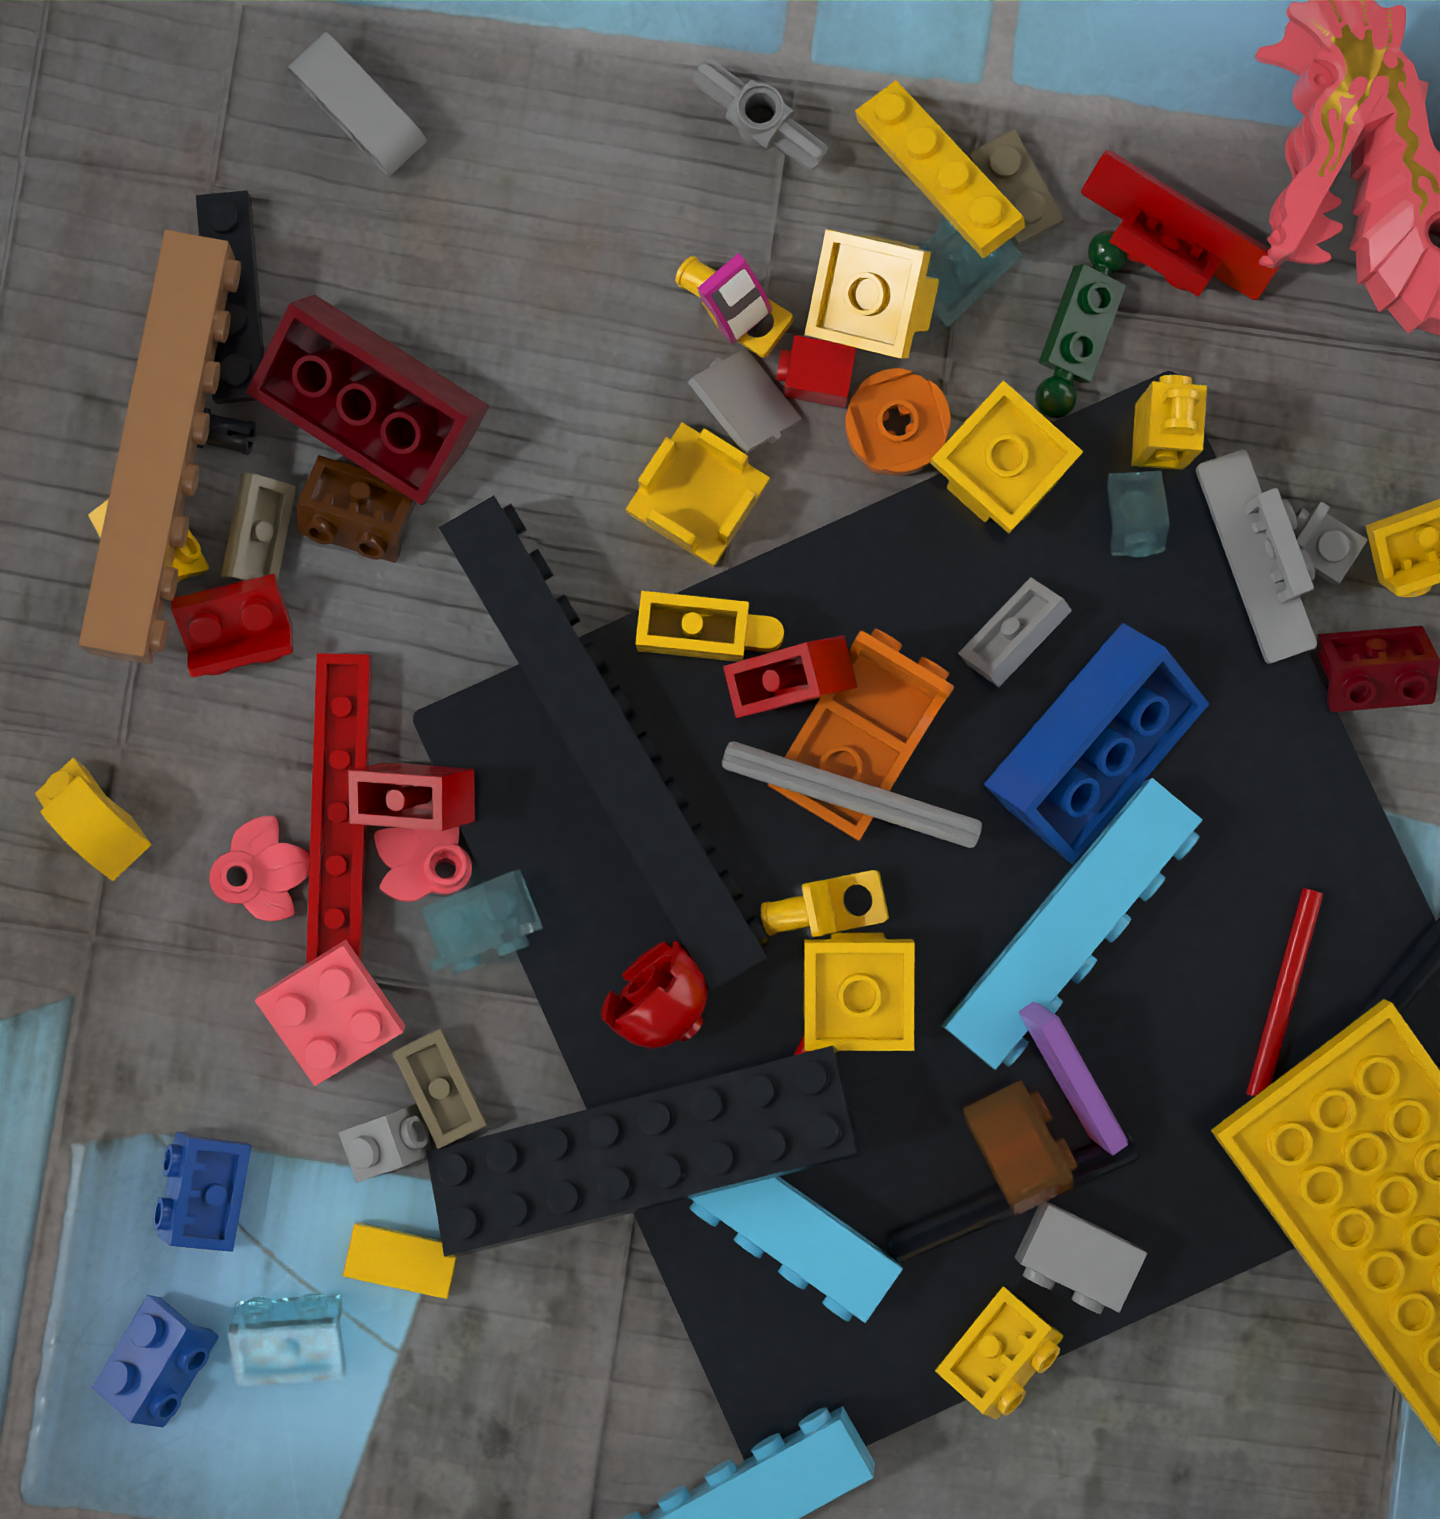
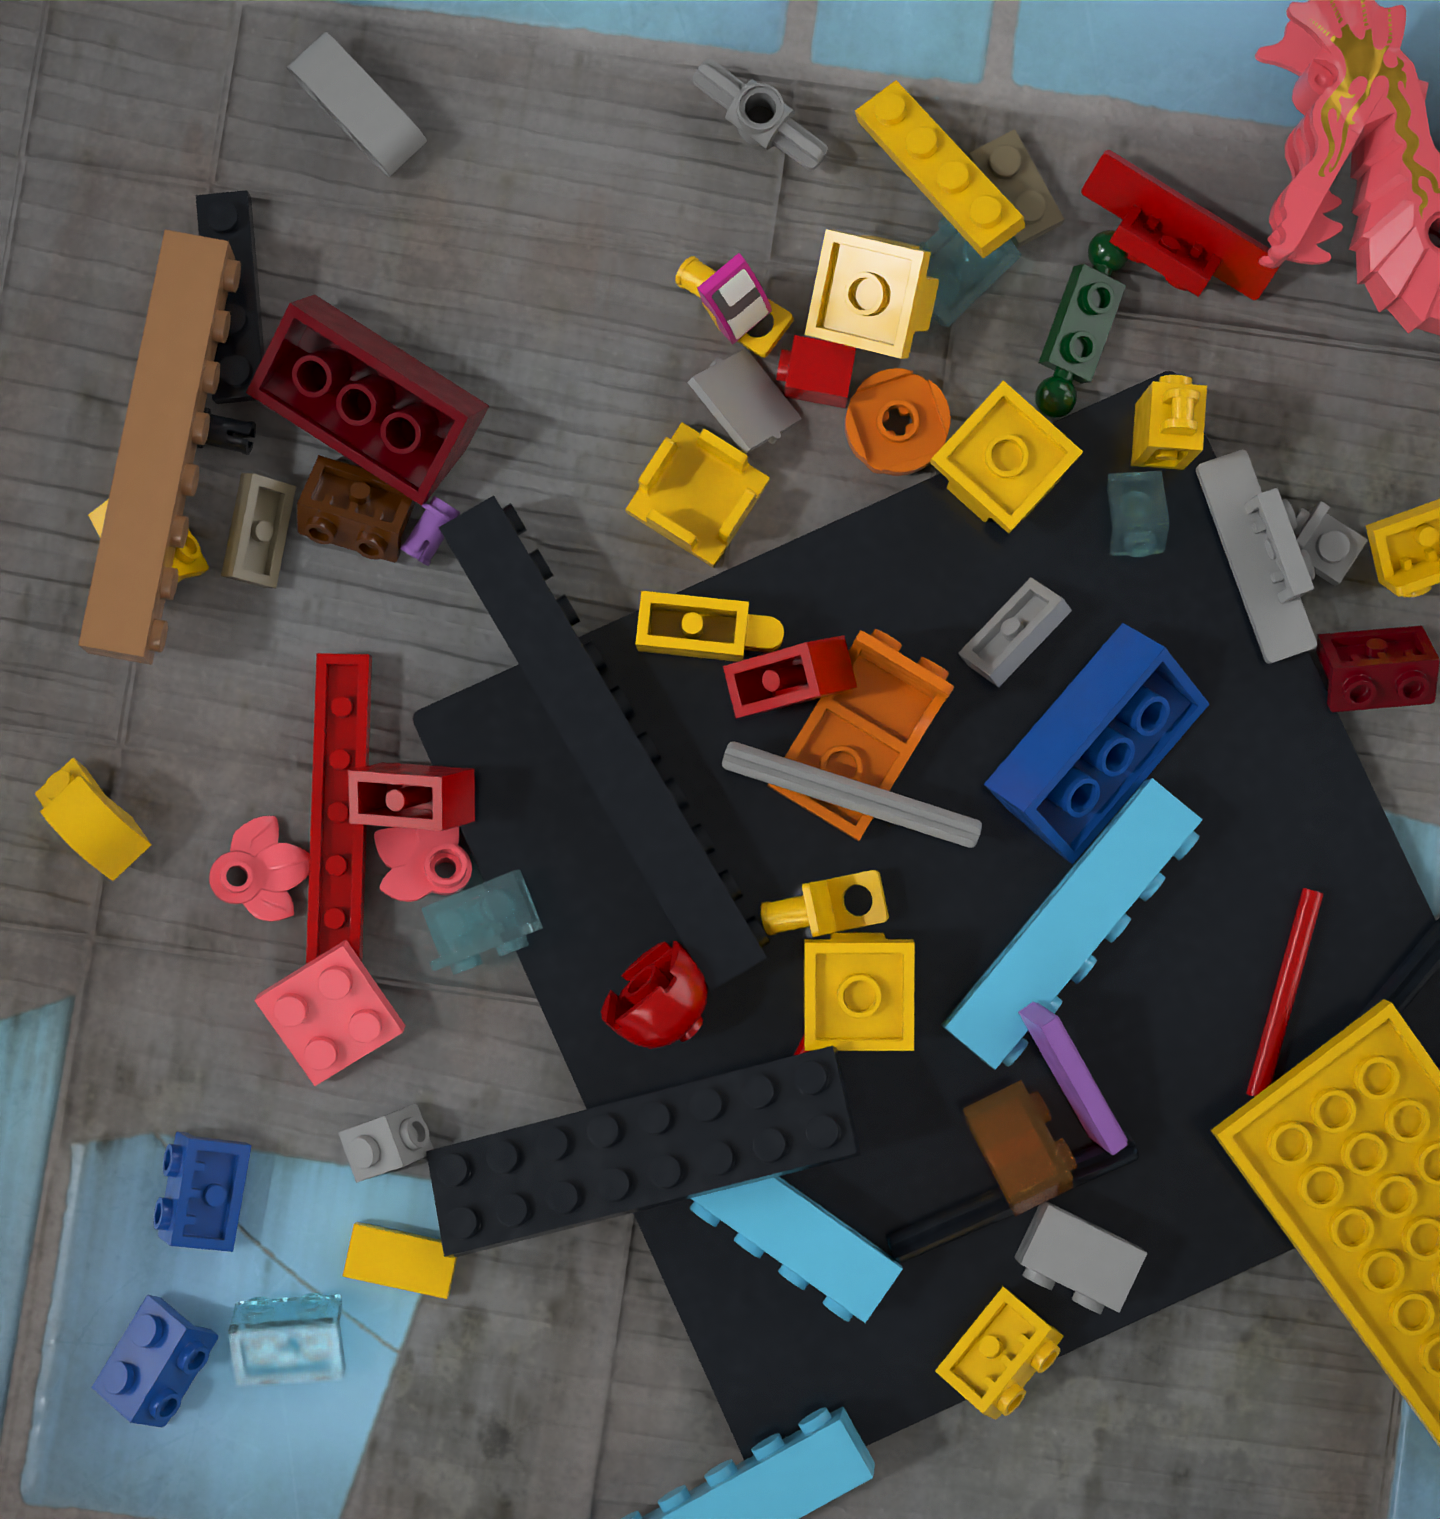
red bracket [171,573,294,678] -> none
dark tan plate [392,1028,488,1149] -> none
none -> medium lavender pin [400,496,461,566]

